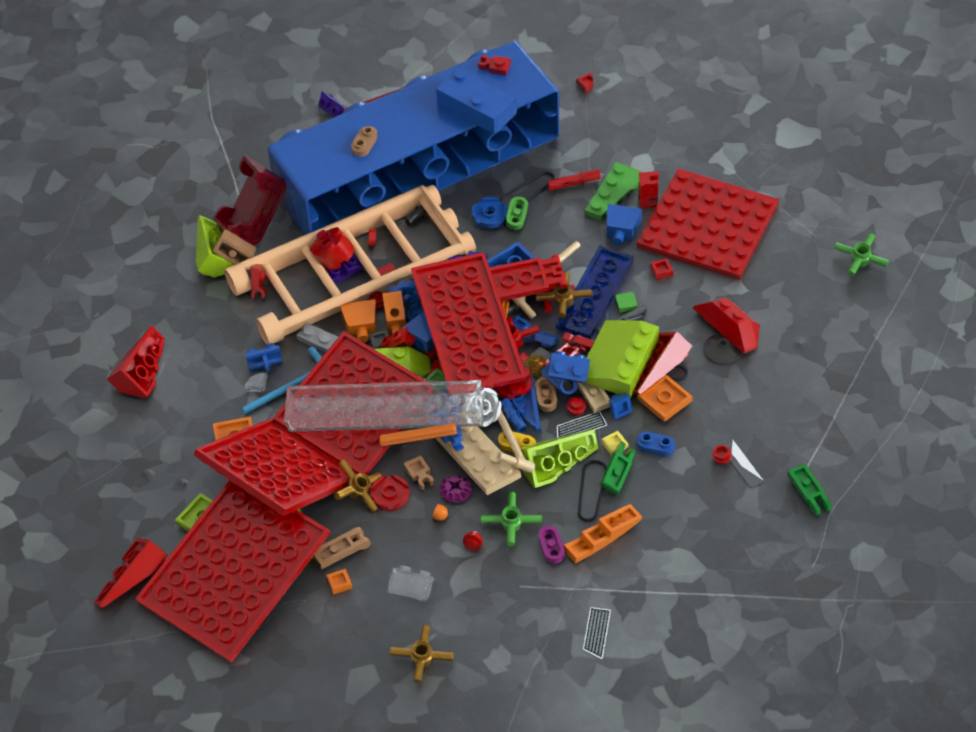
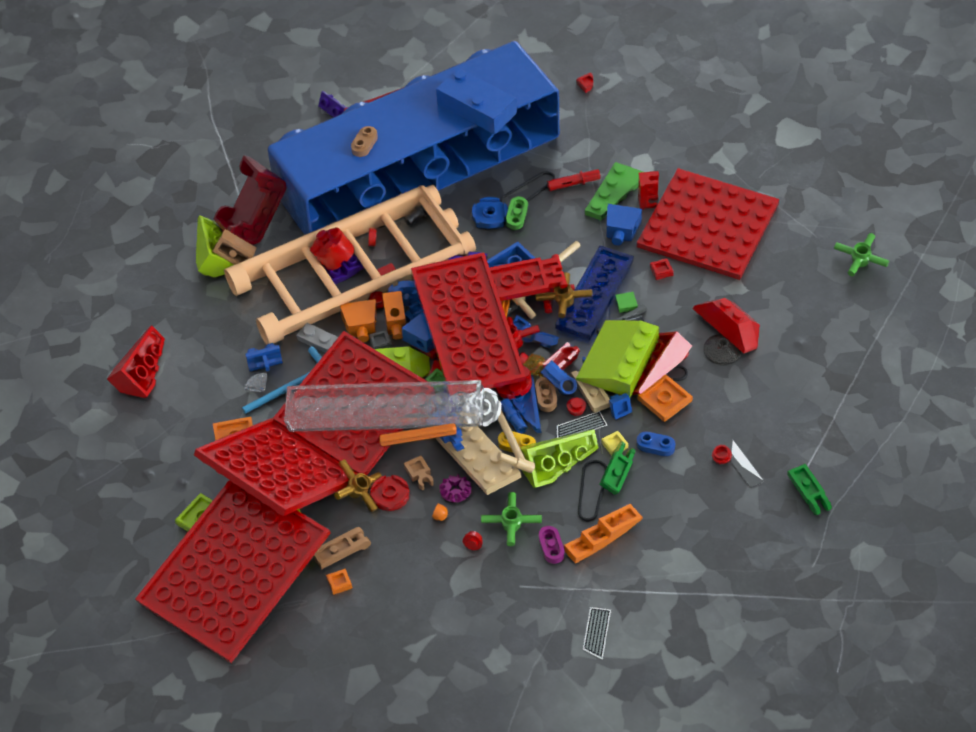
red wedge [93,538,168,608] -> none
red plate [251,264,266,299] -> none
red hinge [381,326,415,348] -> none
clear bracket [387,565,436,602] -> none
pearl gold bar [390,625,454,684] -> none
red plate [478,55,511,76] -> none
blue bracket [547,351,590,383] -> none
red plate [562,332,594,354] -> none

